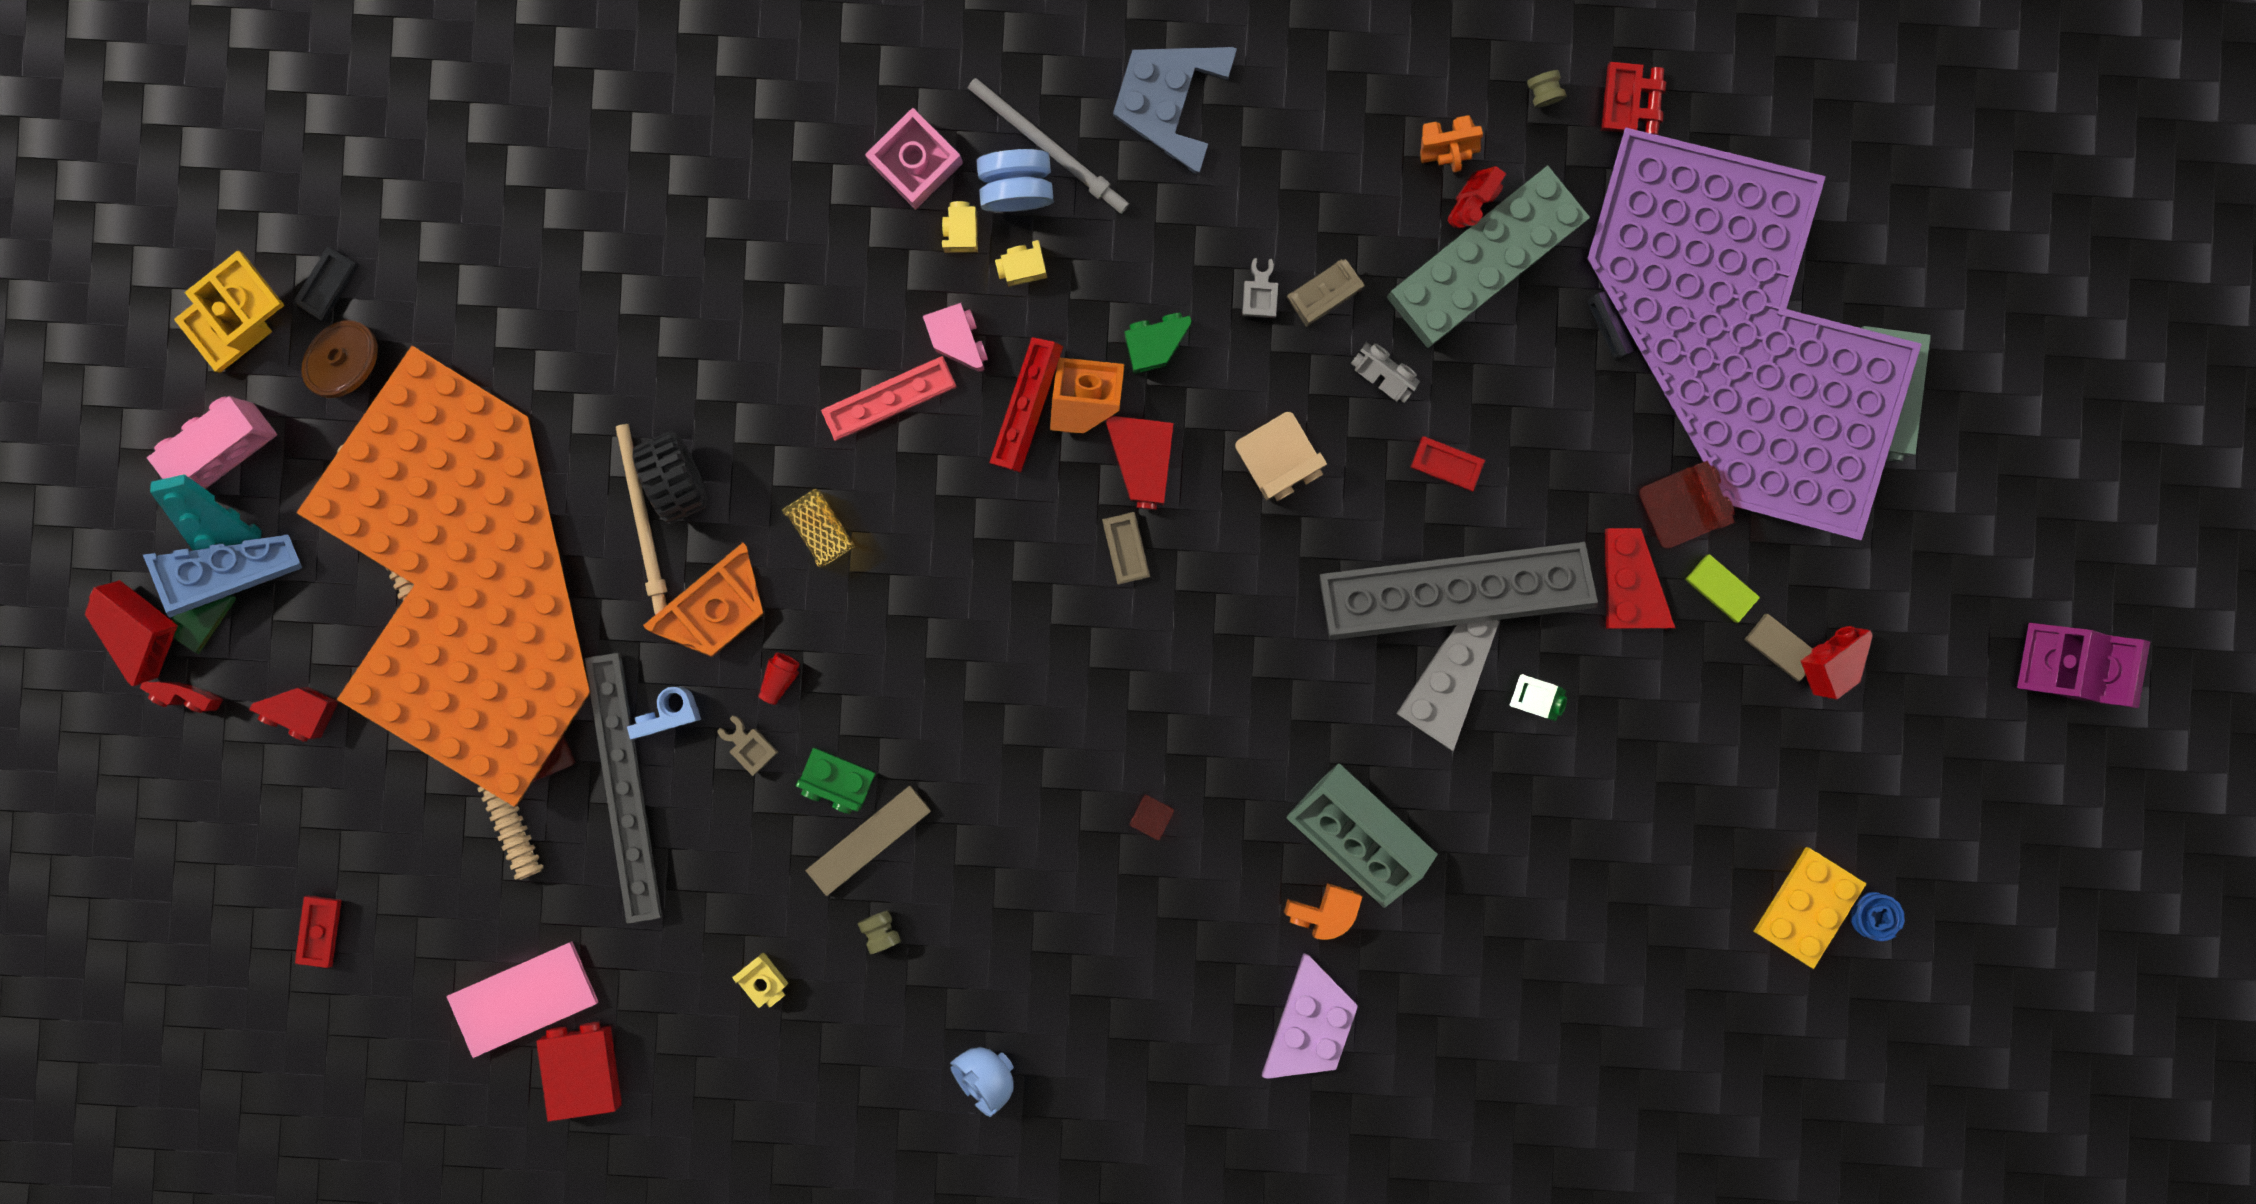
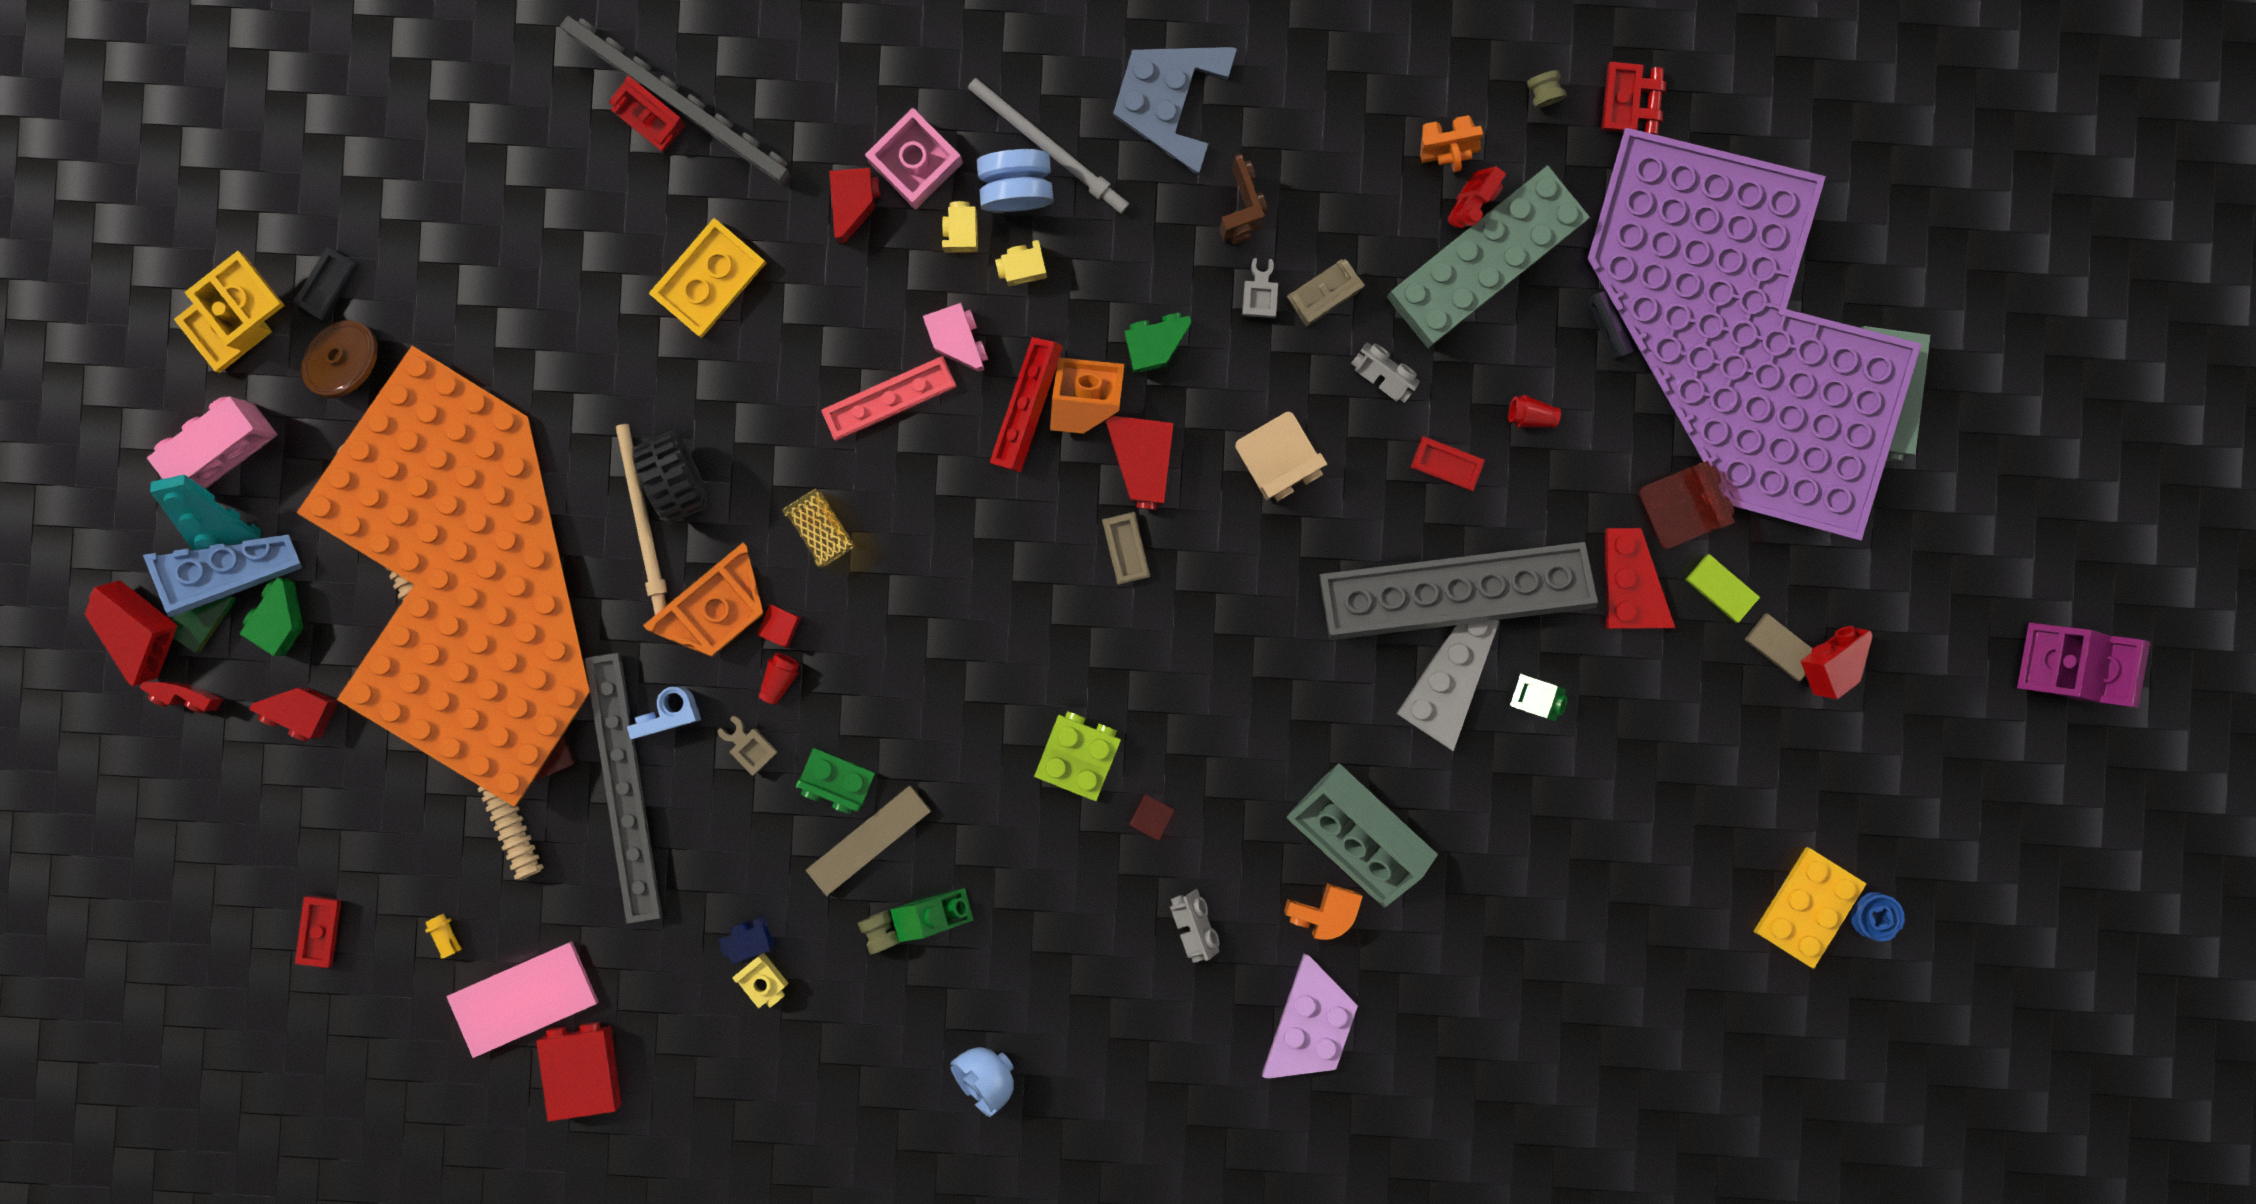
none -> green slope [240,578,304,656]
none -> yellow pin [425,913,462,959]
none -> dark grey plate [560,16,791,186]
none -> red hinge [609,75,686,153]
none -> yellow plate [649,218,766,338]
none -> clear blue brick [719,915,775,964]
none -> red slope [757,604,801,648]
none -> red slope [829,168,881,243]
none -> green slope [890,888,973,942]
none -> lime plate [1034,711,1121,801]
none -> light grey hinge [1170,889,1220,963]
none -> reddish brown bracket [1219,154,1268,244]
none -> red cone [1508,395,1561,428]

